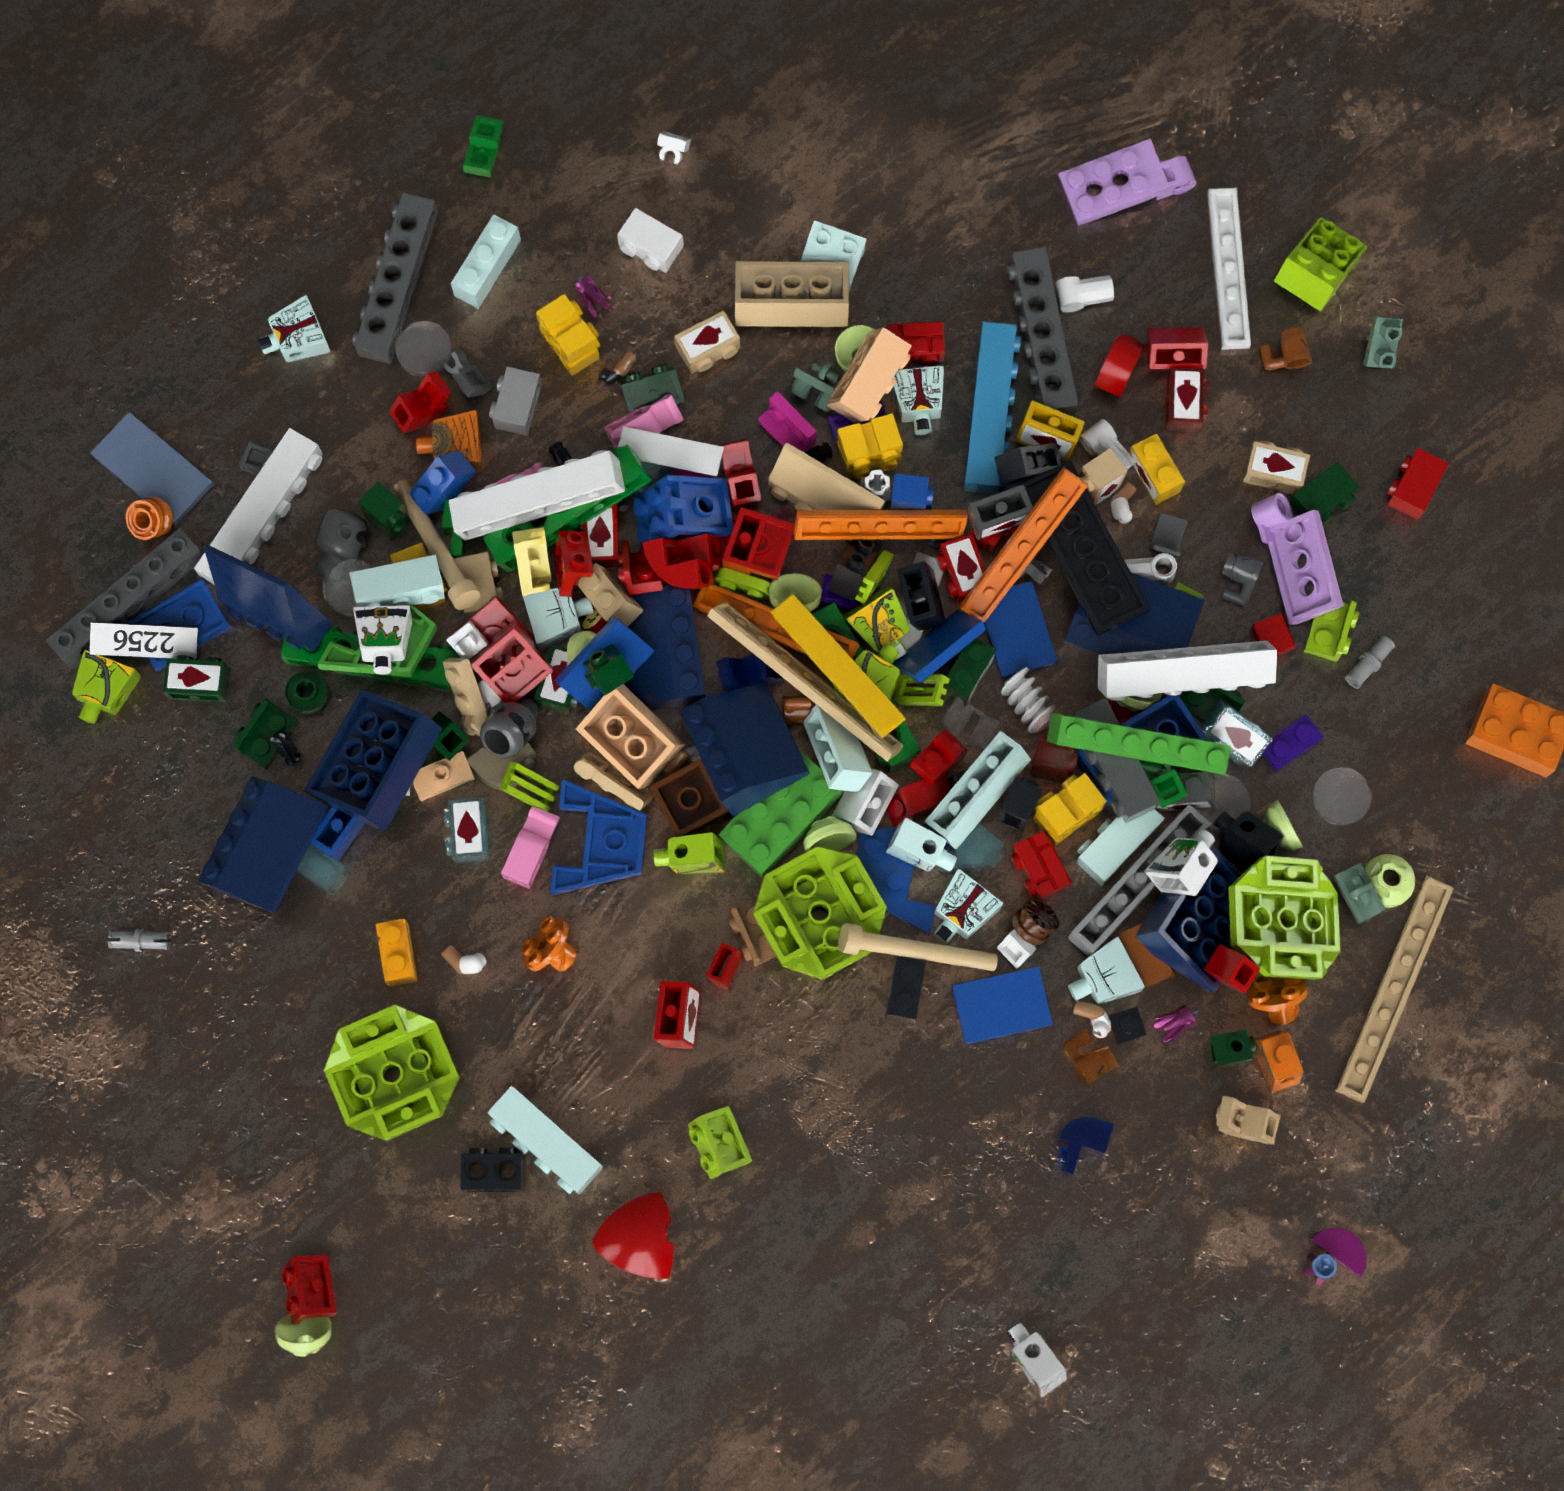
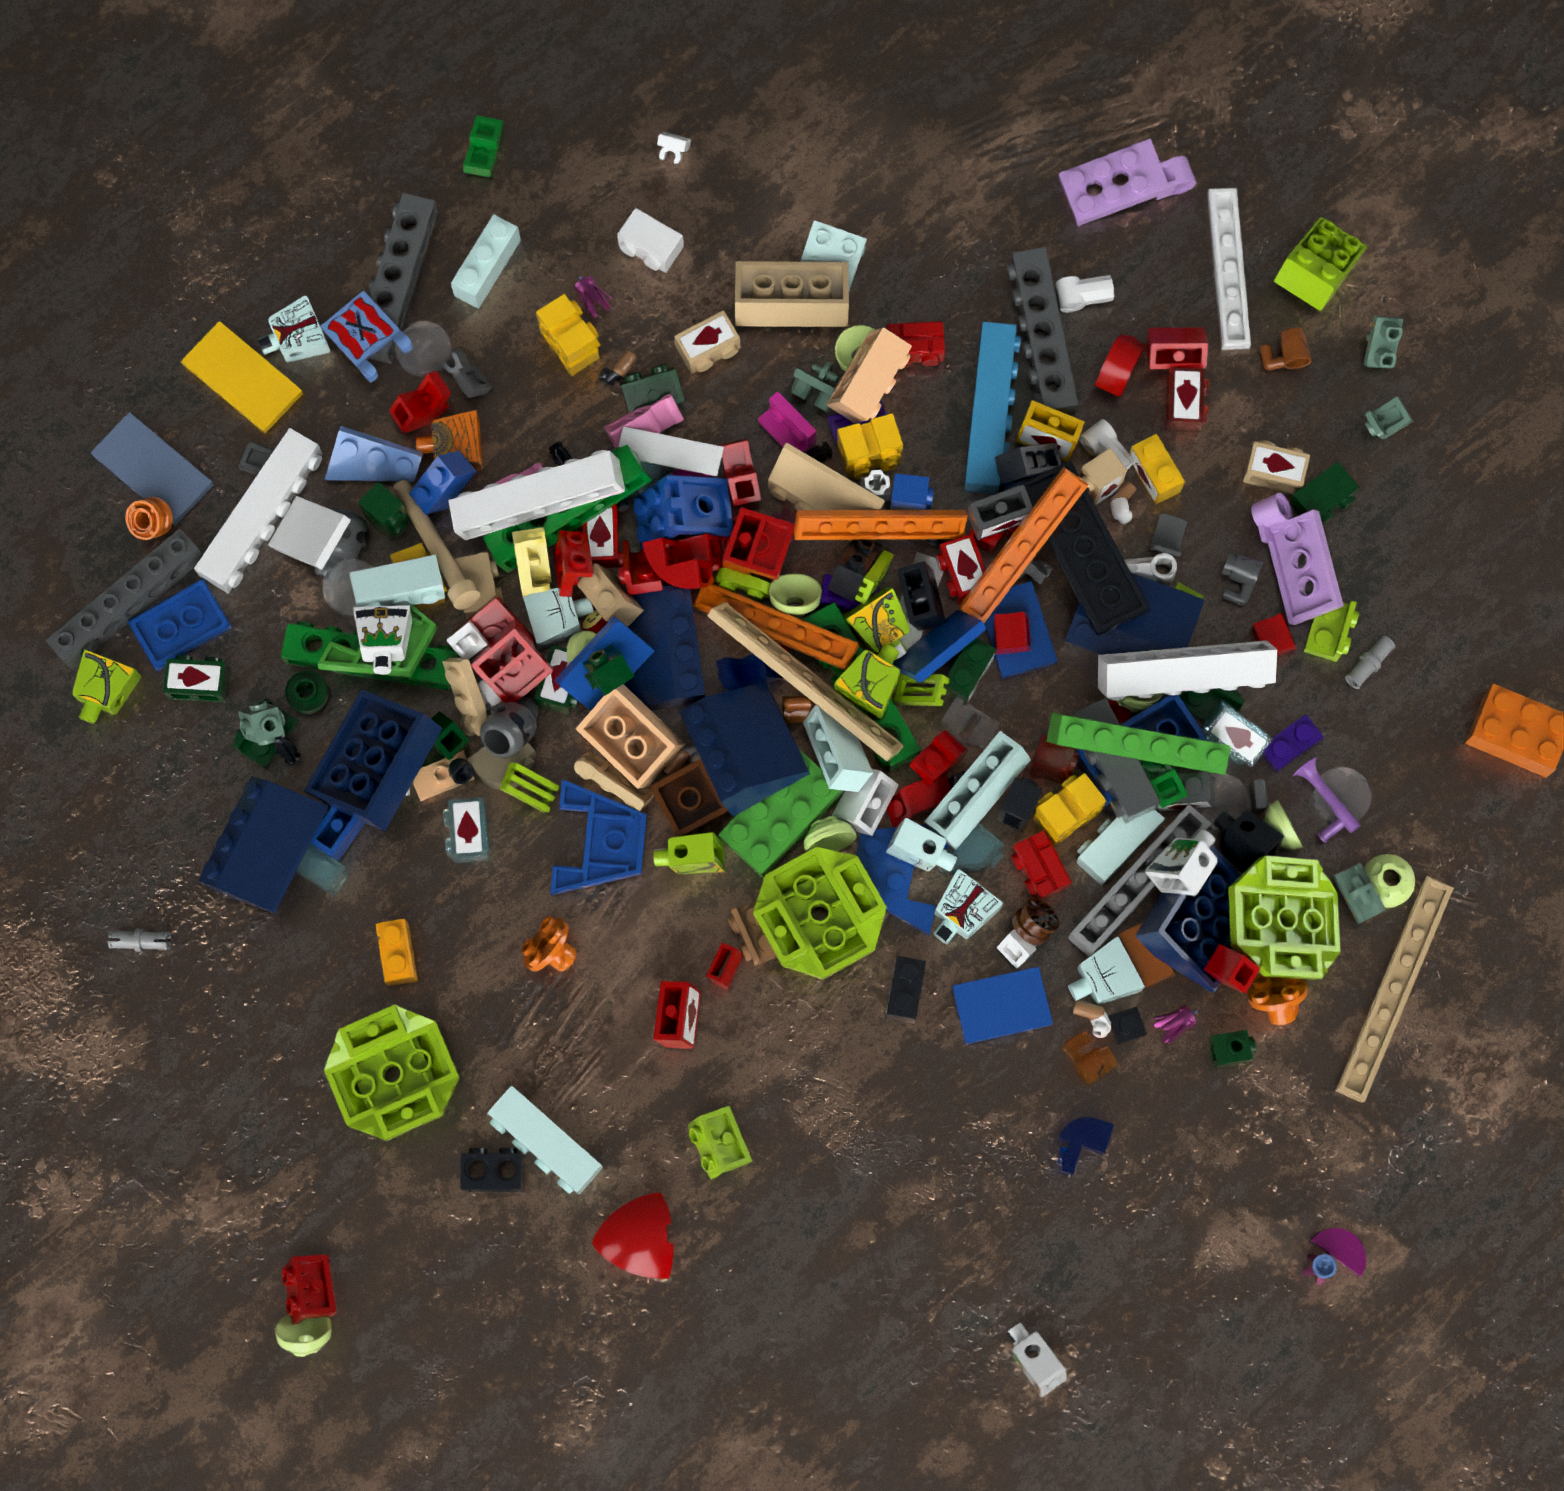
white sticker [90,623,198,659] -> none
dark blue slope [204,545,332,652] -> none
arm [441,945,487,974] -> none
green slope [442,499,465,559] -> none
light grey brick [489,367,542,436] -> none
bright pink piece [501,806,560,889] -> none
yellow tile [771,594,905,739] -> none
tan piece [838,923,998,971] -> none
light aqua torso [891,366,944,435] -> none
white piece [1001,667,1056,734] -> none
tan brick [1216,1096,1280,1145] -> none
orange torso [1254,1030,1303,1094] -> none
red brick [1387,448,1449,520] -> none
none -> yellow tile [181,321,304,434]
none -> sand green brick [238,701,285,745]
none -> white tile [268,496,351,570]
none -> flag [320,290,413,382]
none -> medium blue wing [324,426,423,482]
none -> black hinge [448,758,474,784]
none -> red piece [993,612,1031,654]
none -> dark grey tile [1249,779,1268,814]
none -> medium lavender piece [1293,757,1361,843]
none -> sand green bracket [1364,396,1414,440]

